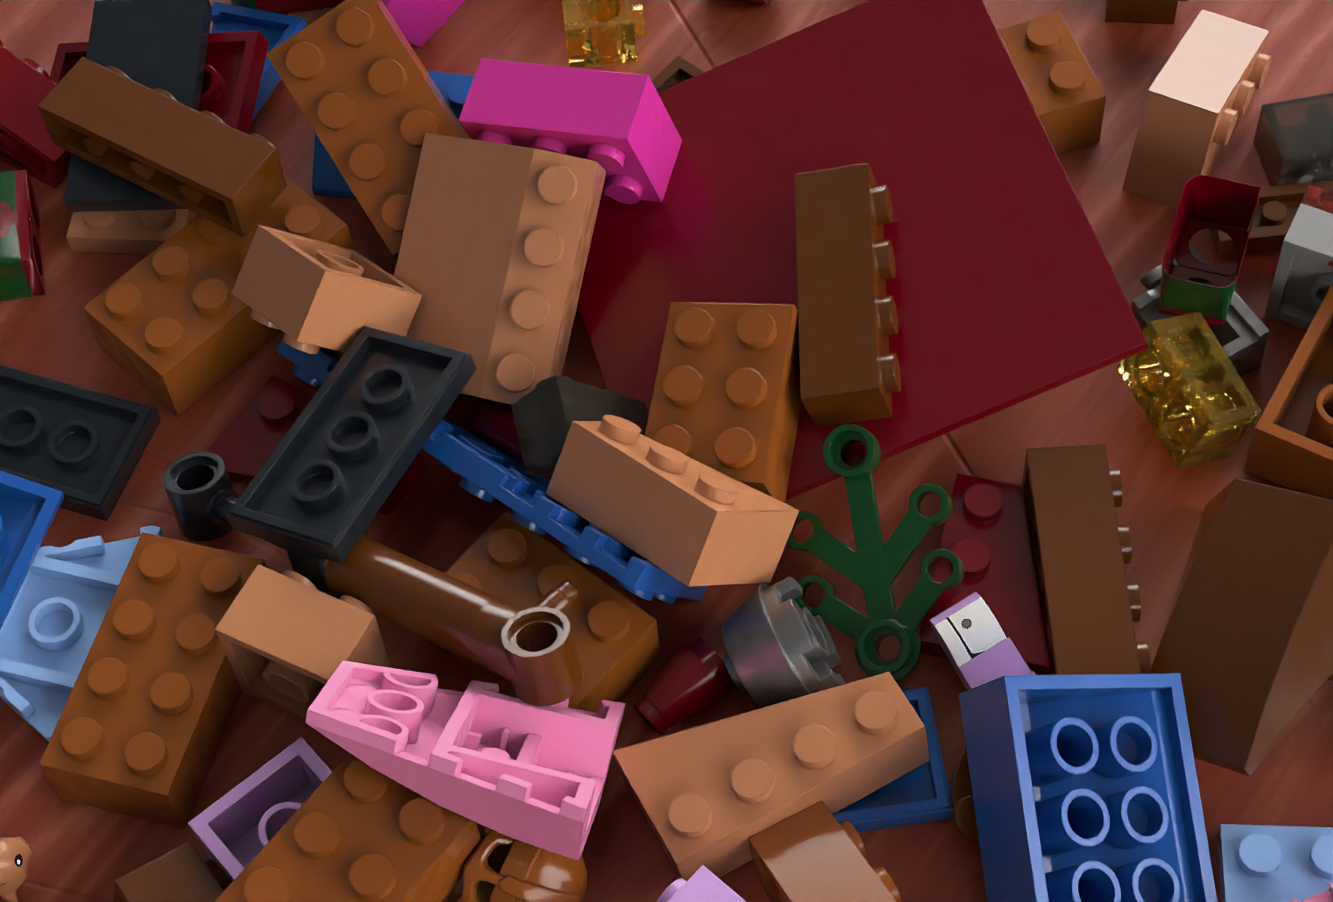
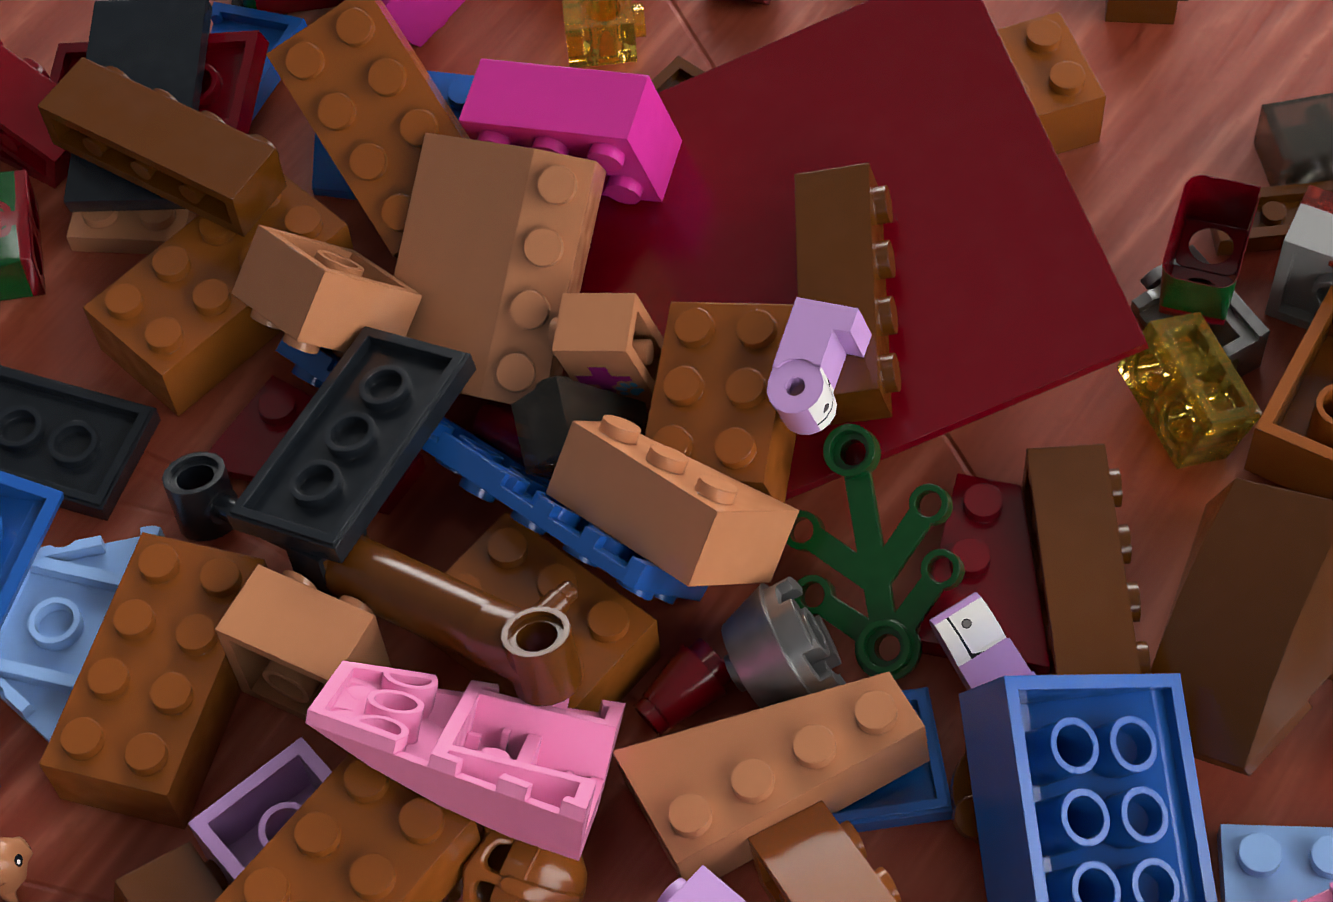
nougat wedge [1122,9,1272,209] -> none
none -> nougat brick [548,293,664,409]
none -> lavender leg [767,297,872,435]

